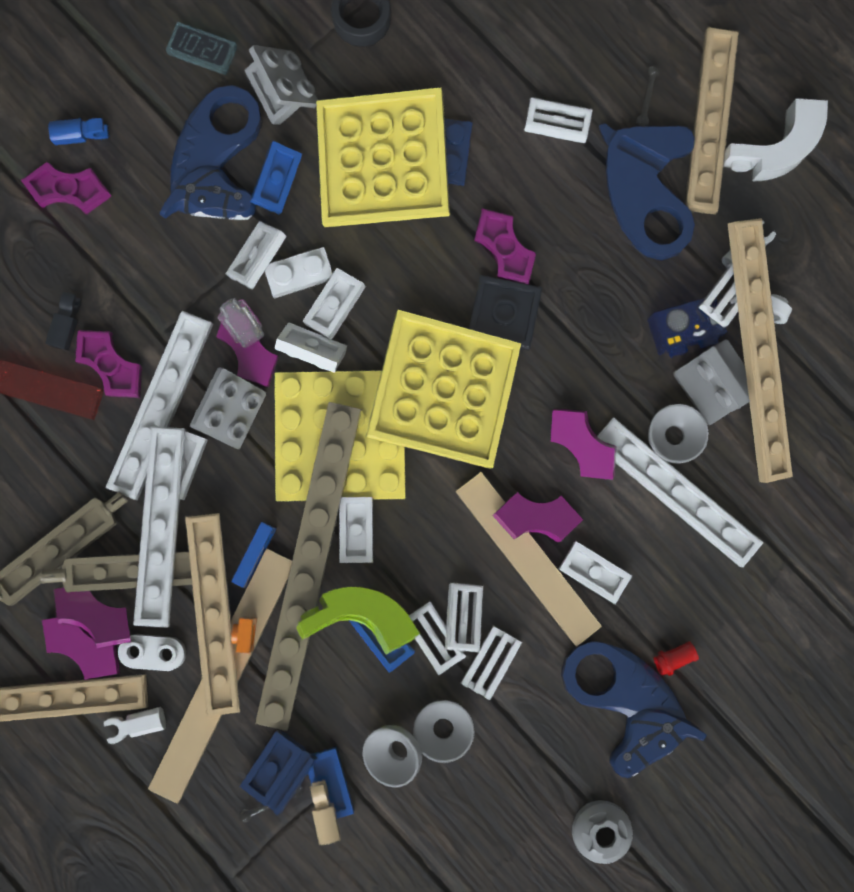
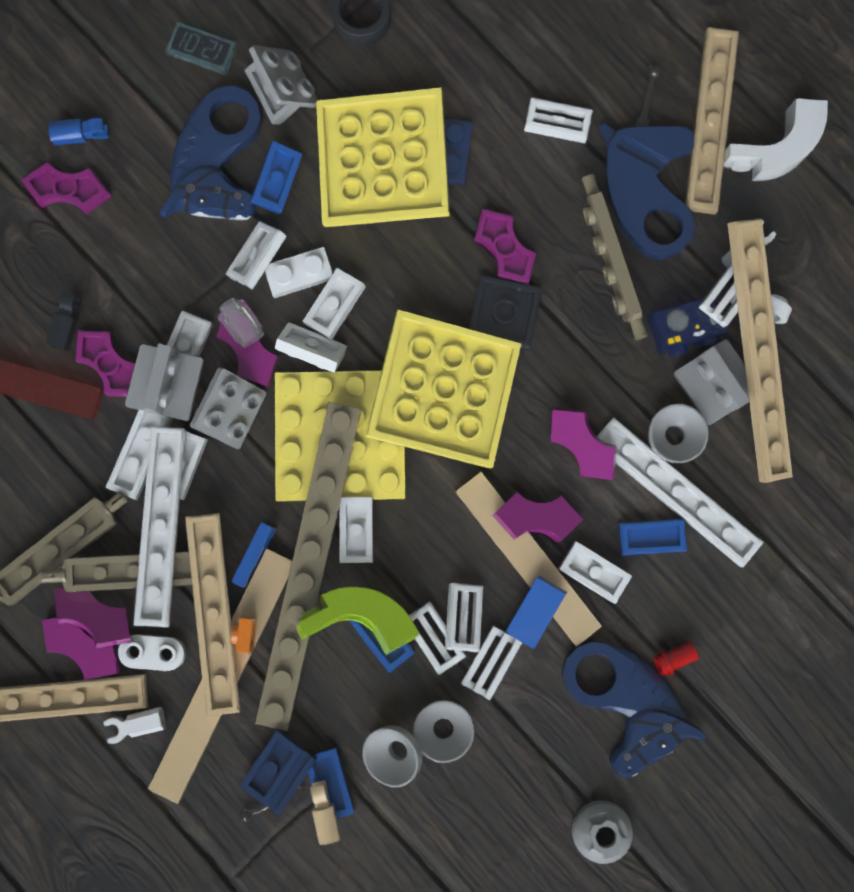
none -> light grey bracket [125,343,204,421]
none -> blue tile [506,575,567,649]
none -> dark tan plate [582,174,648,340]
none -> blue tile [618,519,687,556]

